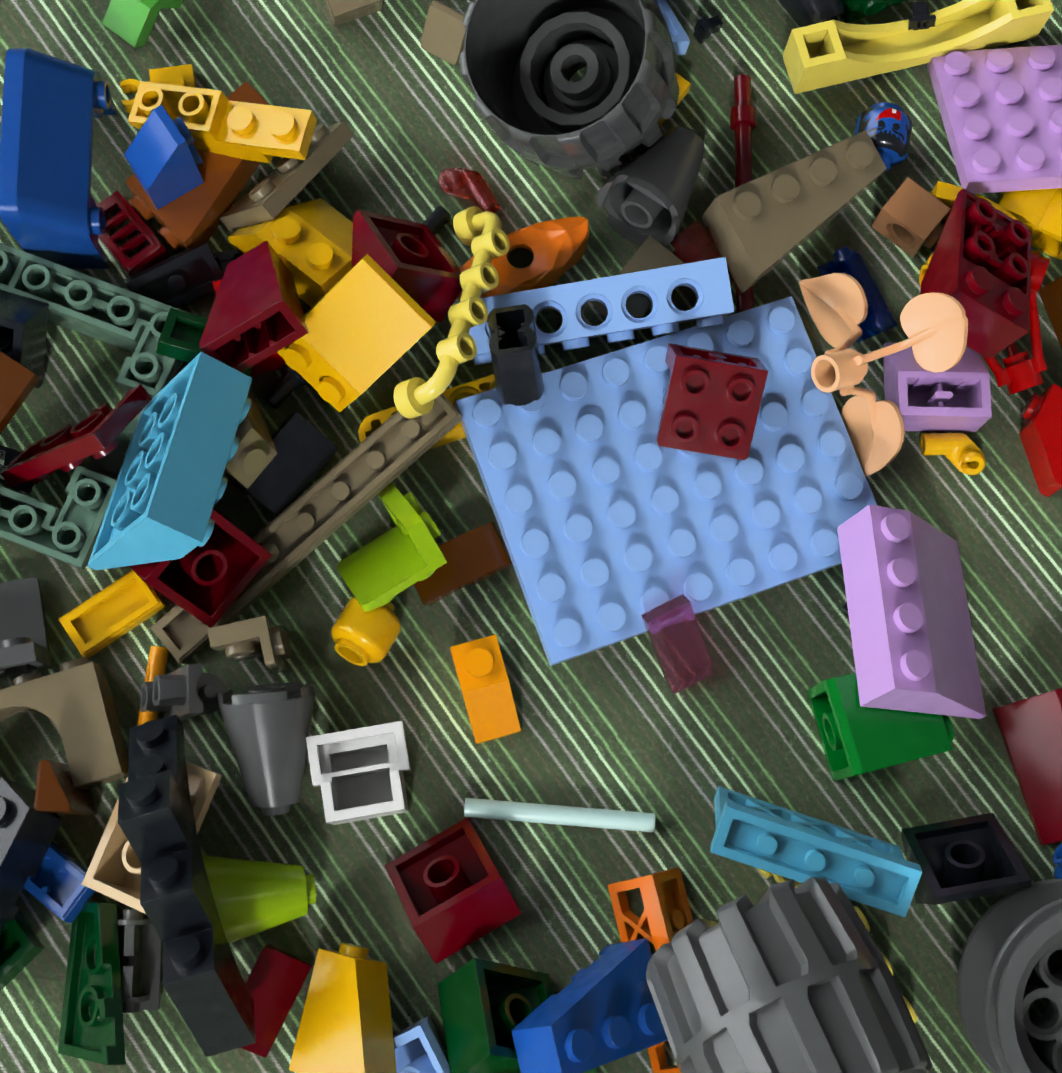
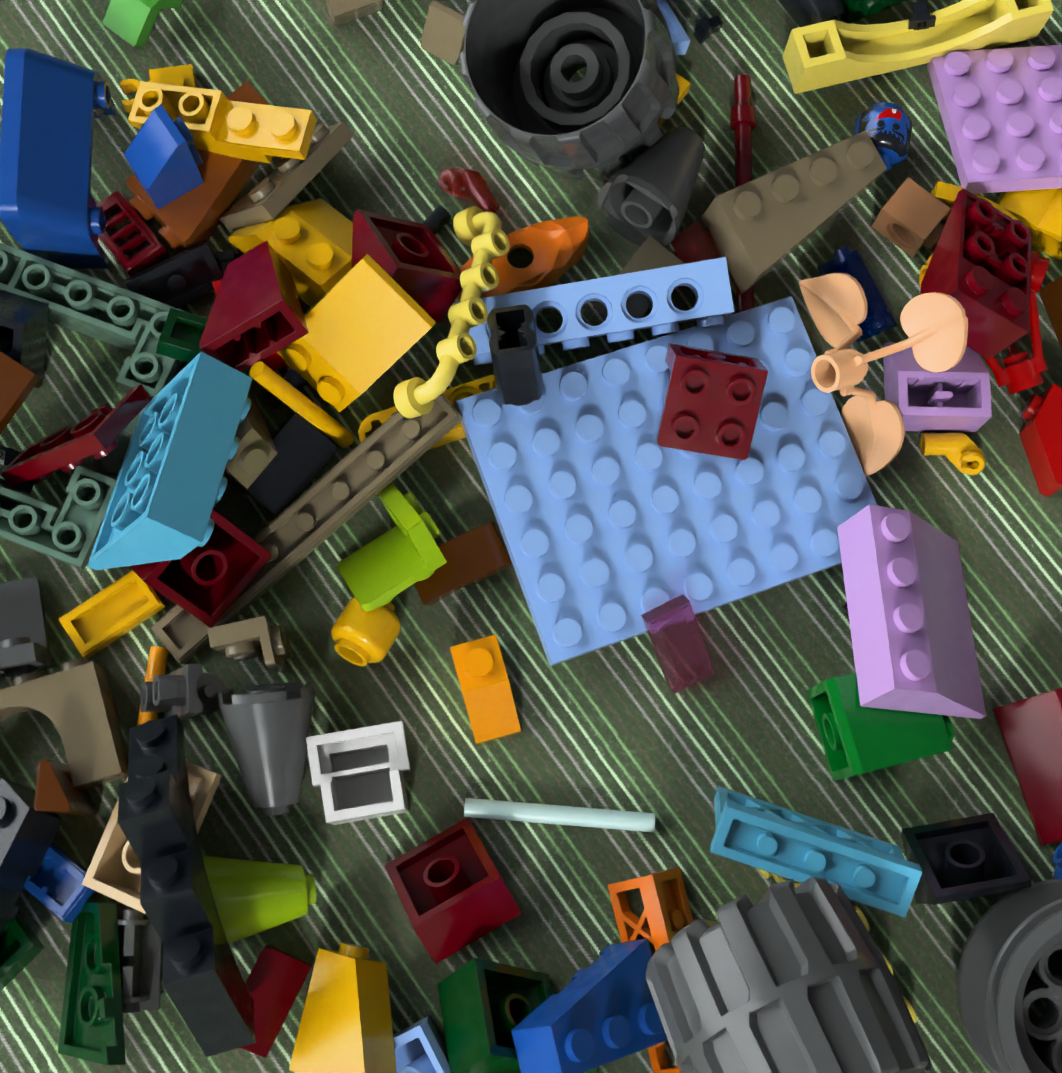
none -> yellow bar [249,361,354,448]

